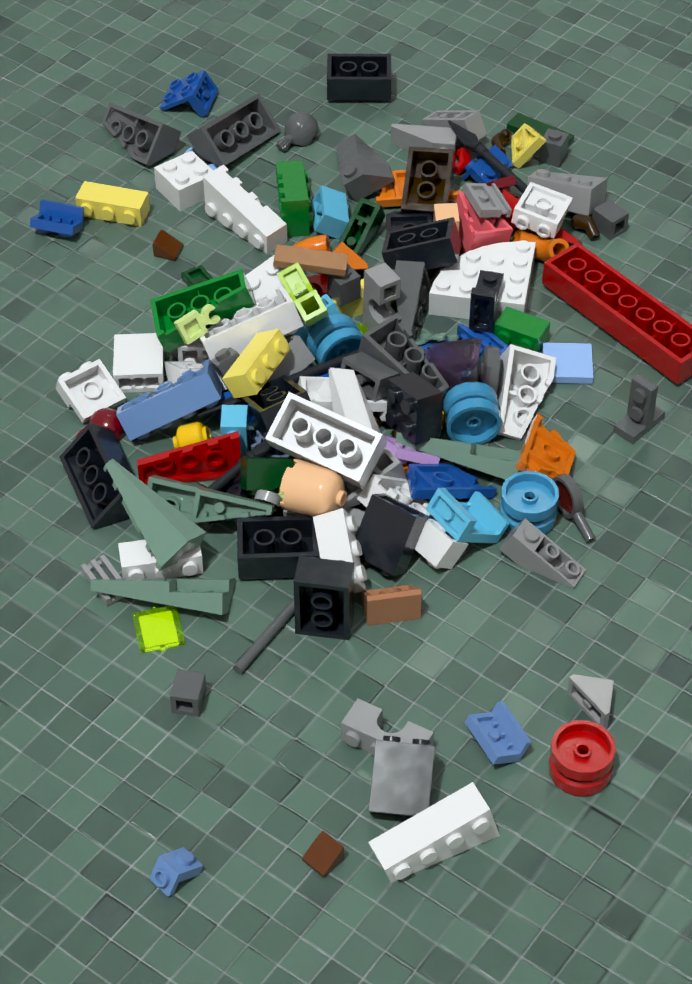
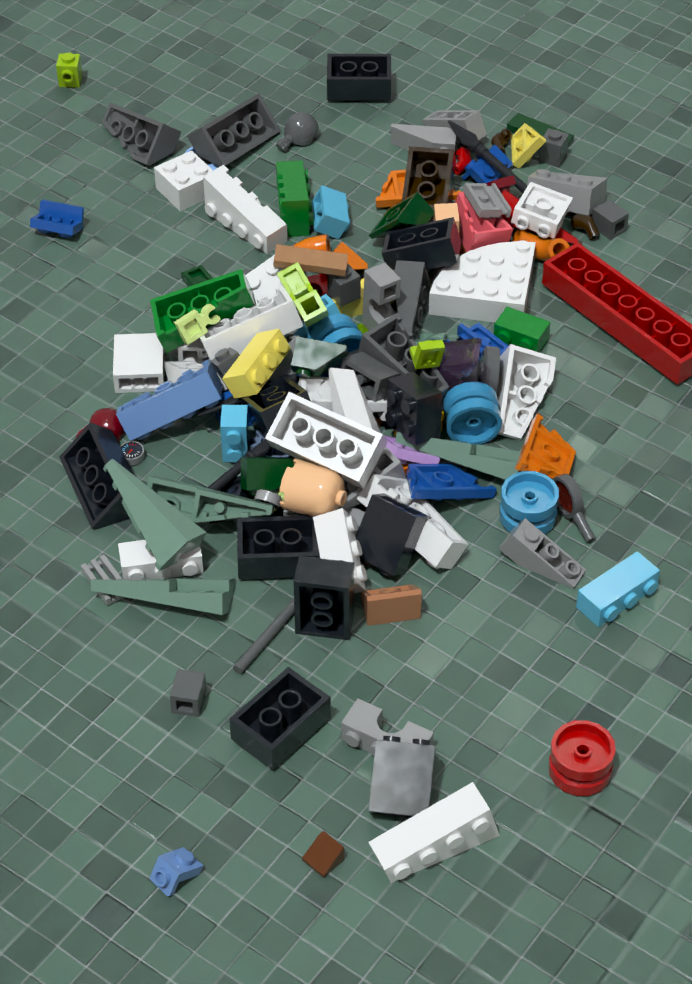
white plate [56,359,126,423] -> none
light yellow brick [75,181,150,227] -> none
clear neon green piece [132,606,185,653] -> none
red wing [137,431,241,485] -> none
reddish brown slope [153,230,183,261] -> none
blue bracket [159,70,219,117] -> none
yellow head [173,422,212,449] -> none
dark grey wedge [336,134,395,202] -> none
dark green slope [337,197,385,257] -> none
medium azure panel [426,488,510,543] -> none
medium blue bracket [464,701,531,765] -> none
black bracket [469,270,504,333] -> none
light blue tile [542,343,593,384] -> none
light grey slope [567,674,614,729] -> none
dark grey bracket [613,374,665,444] -> none
none -> lime brick [56,53,83,88]
none -> tile [120,441,145,466]
none -> black brick [229,667,331,770]
none -> slope [291,337,348,378]
none -> dark green slope [368,192,434,239]
none -> lime bracket [409,340,445,369]
none -> medium azure brick [576,551,660,627]

